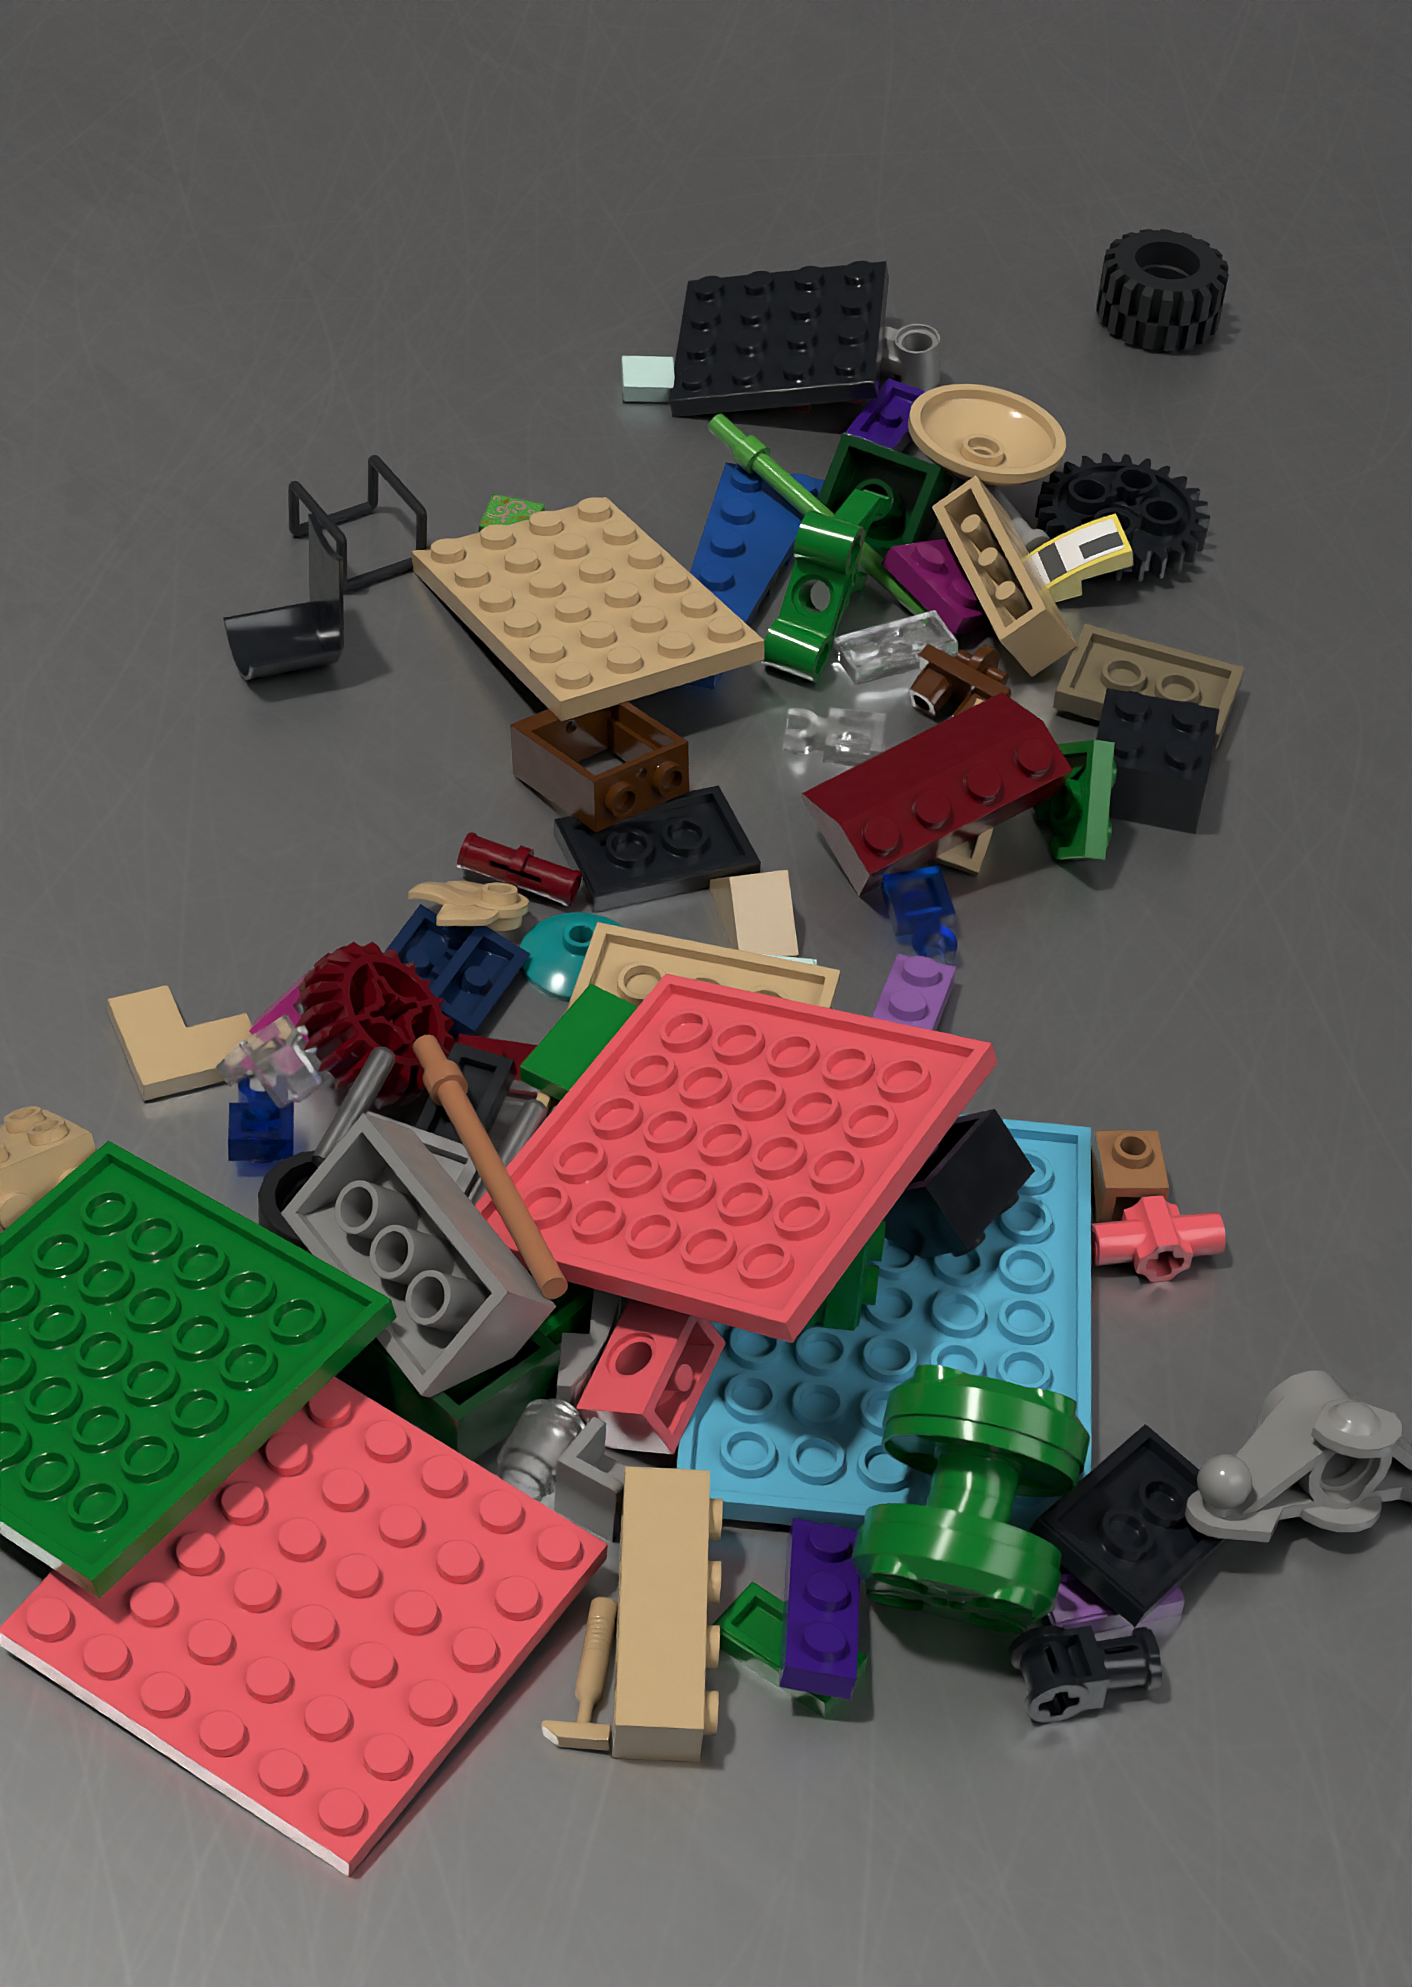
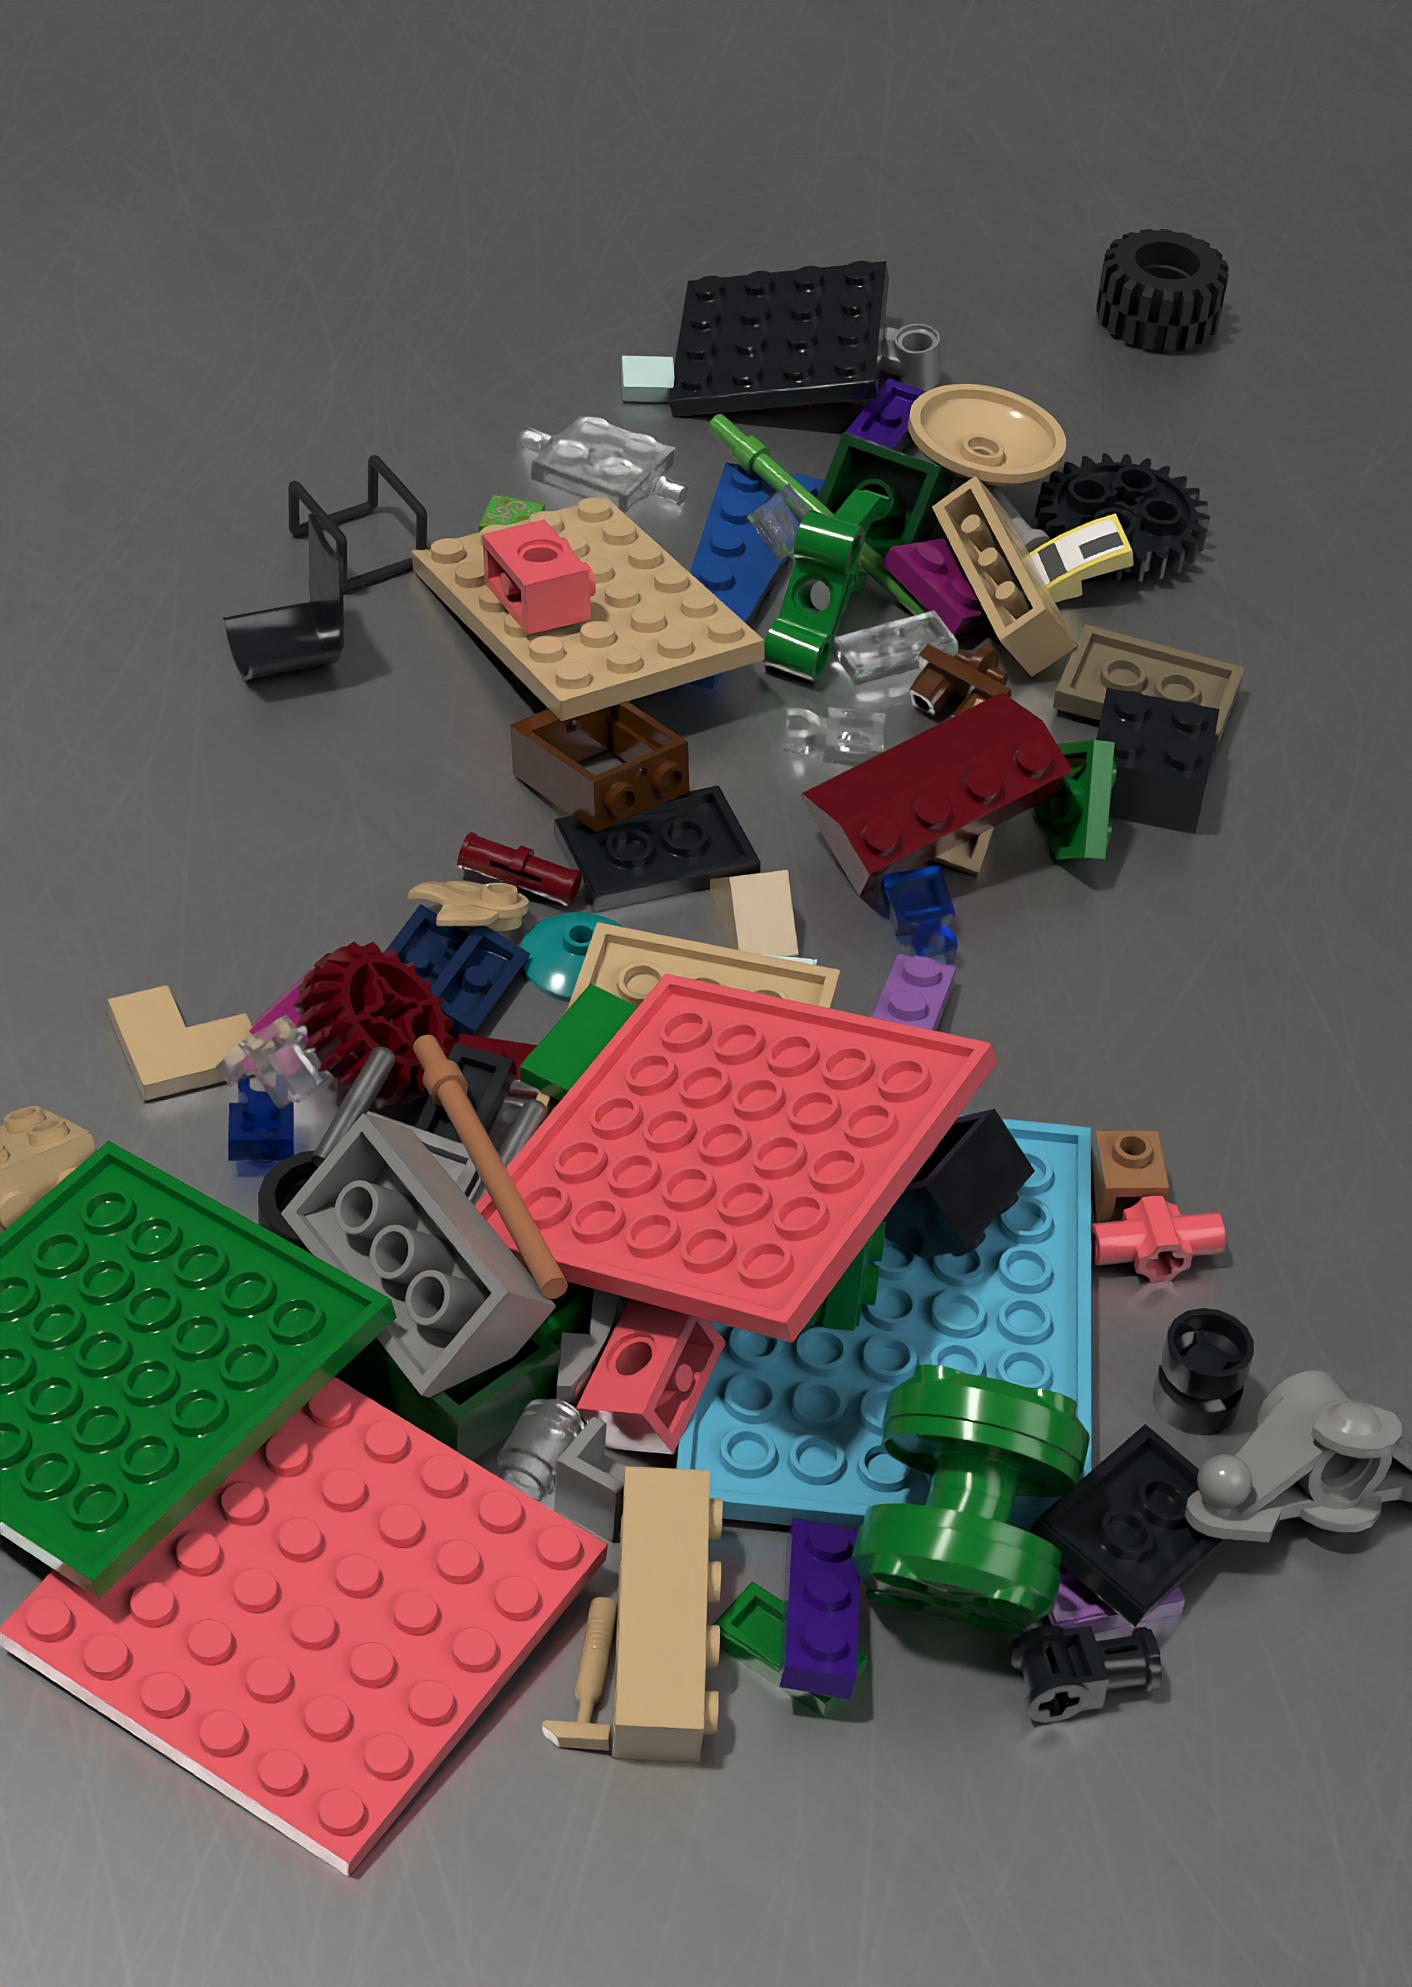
none -> coral brick [482,519,596,635]
none -> clear plate [518,414,688,514]
none -> clear plate [747,483,809,567]
none -> black wheel [1153,1308,1254,1436]

